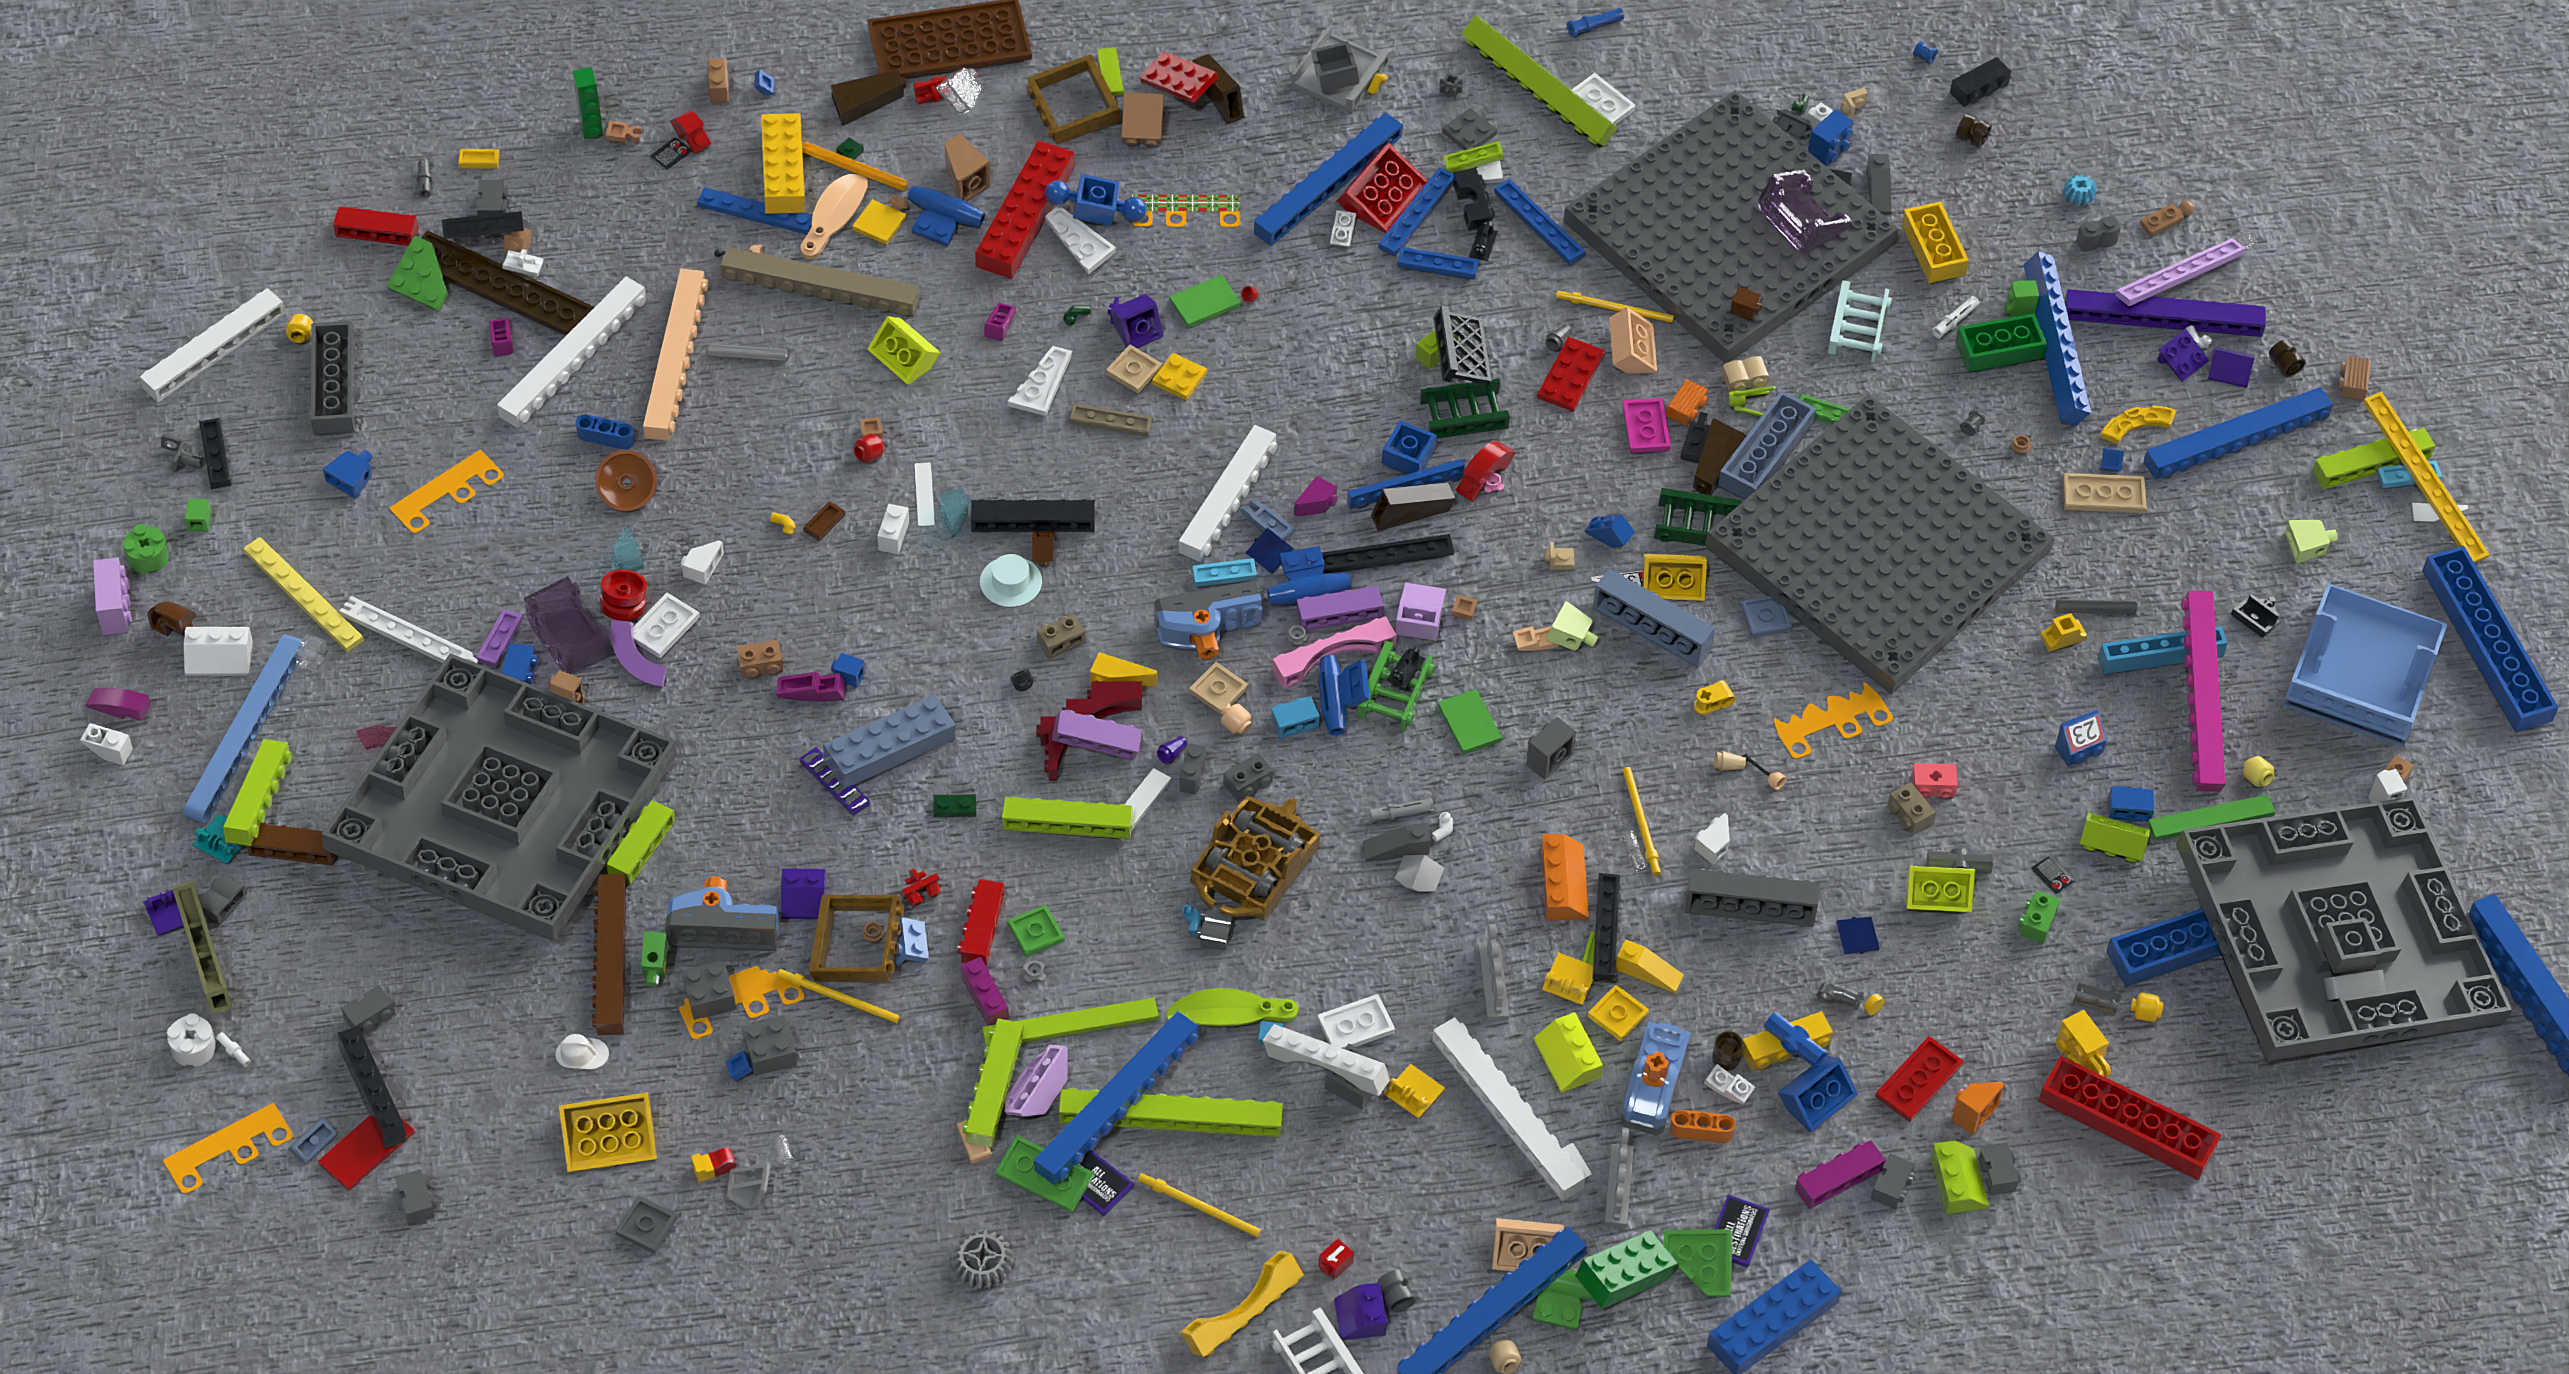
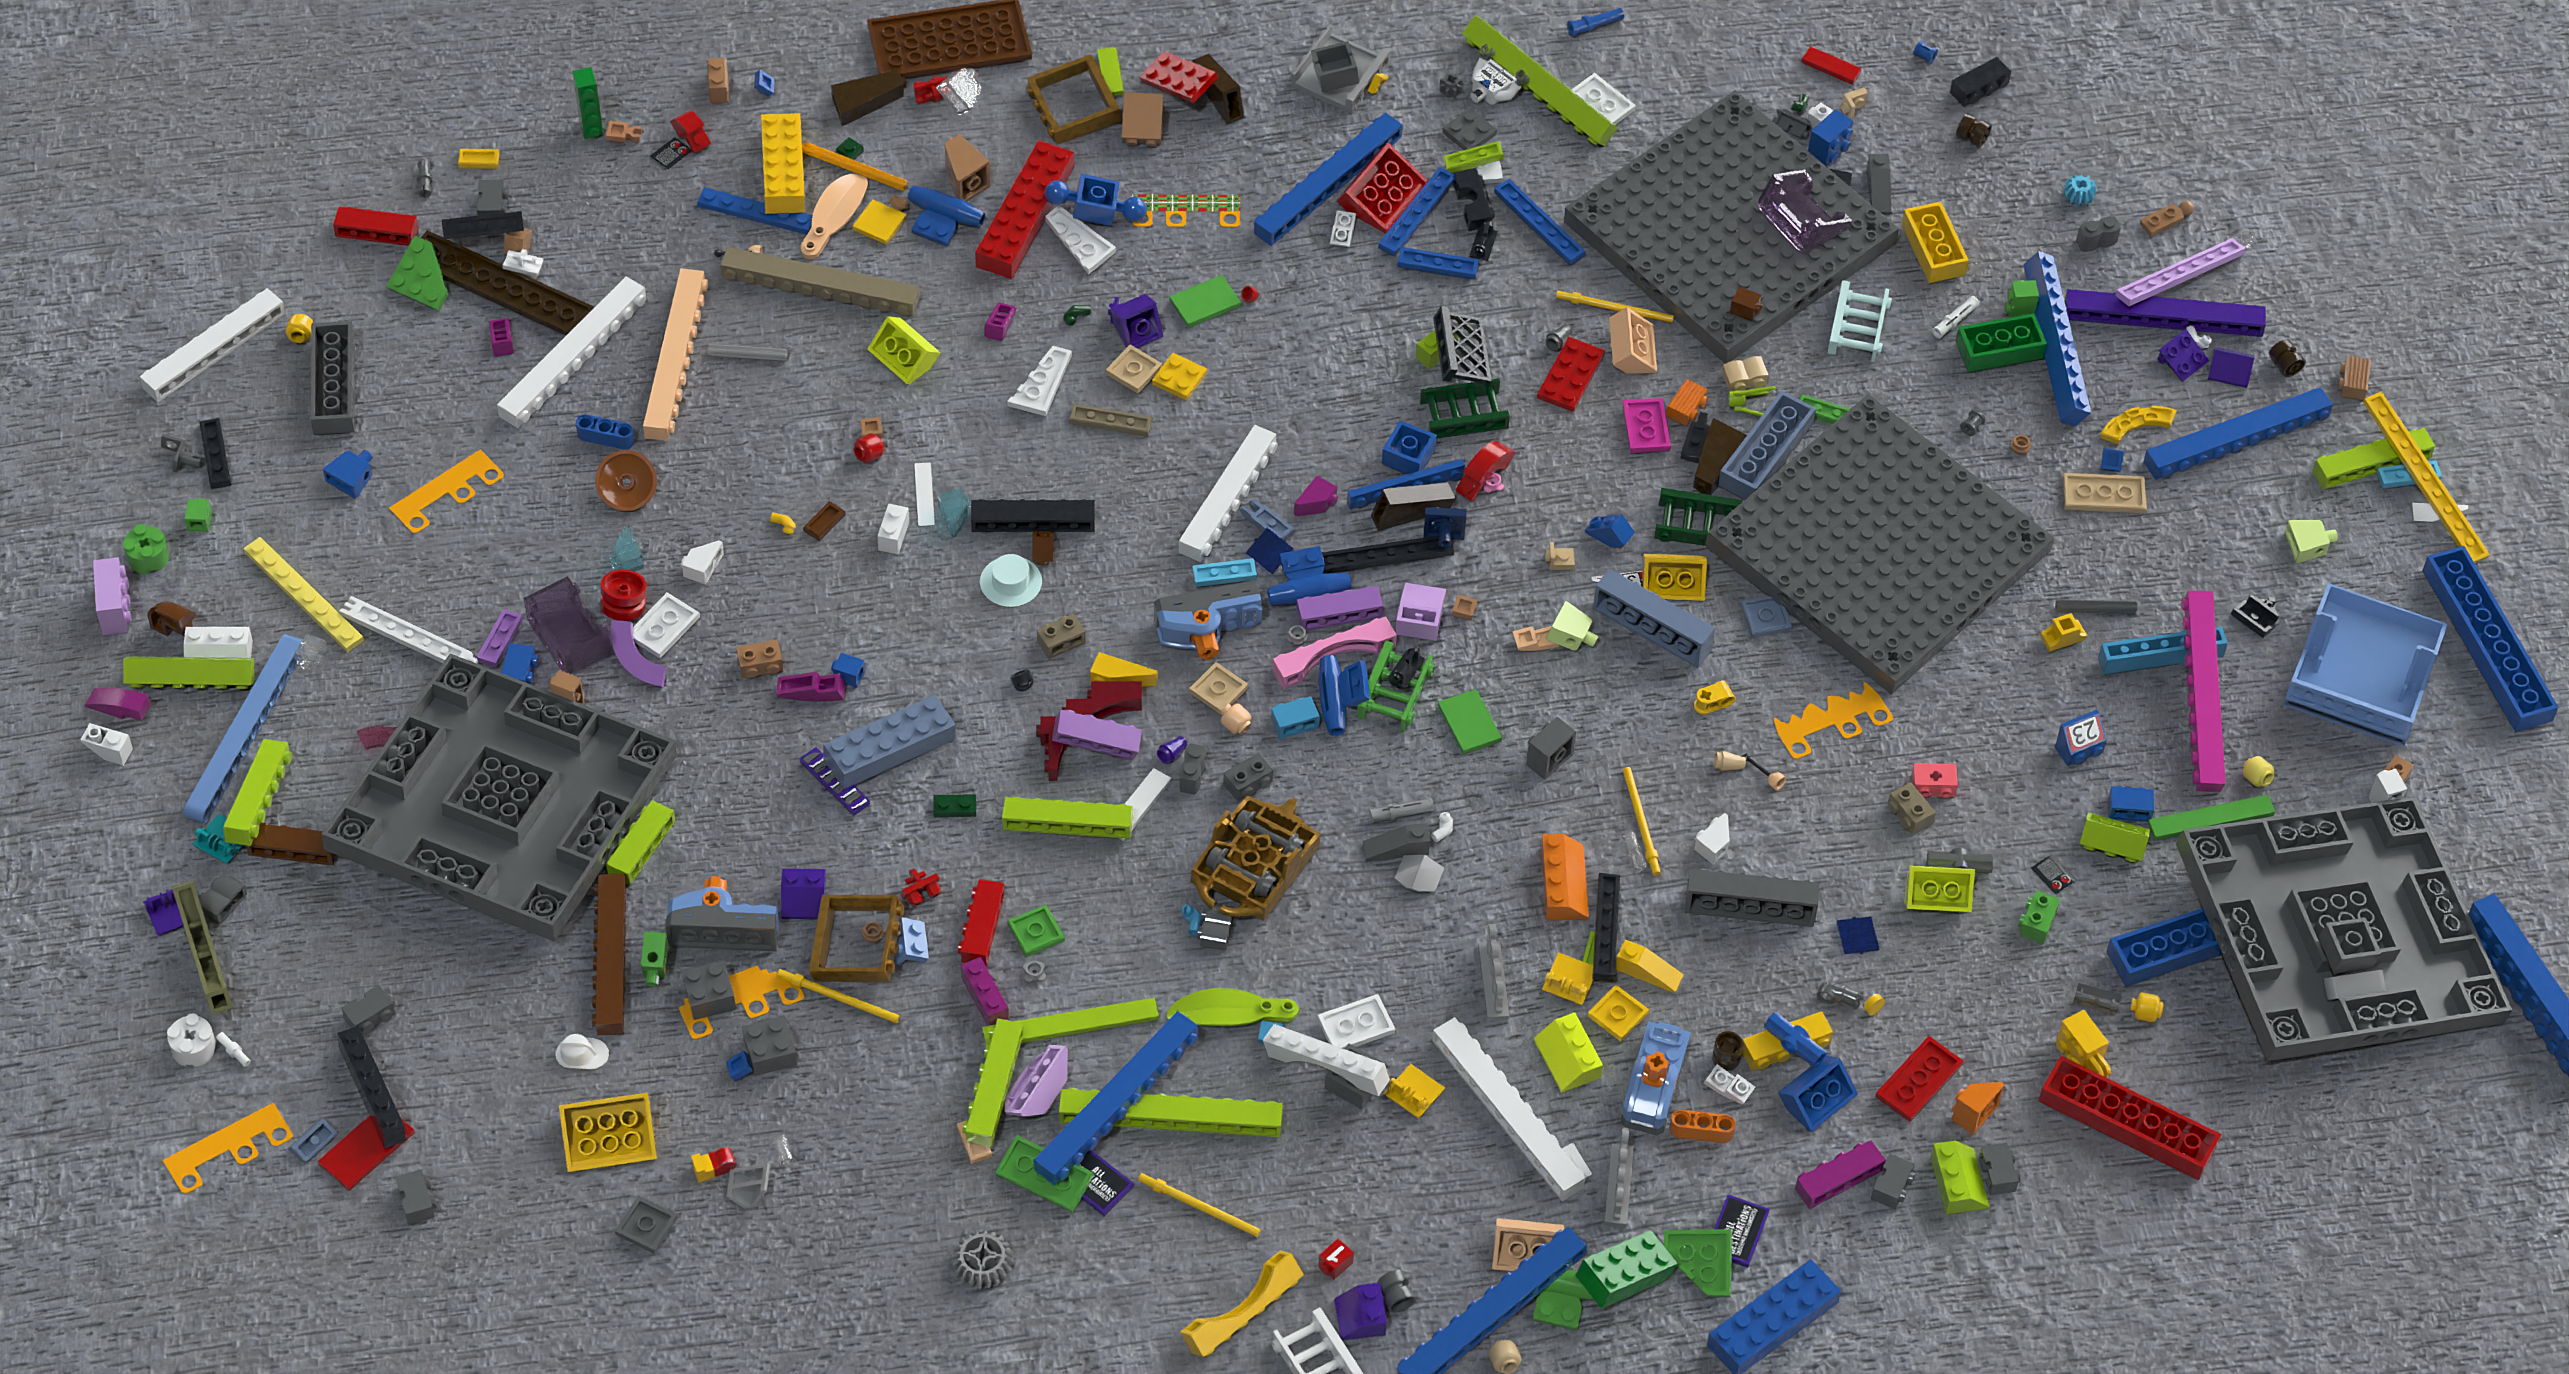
none -> lime brick [123,656,255,689]
none -> dark blue plate [1423,507,1467,548]
none -> white torso [1470,44,1529,105]
none -> red tile [1801,46,1862,85]

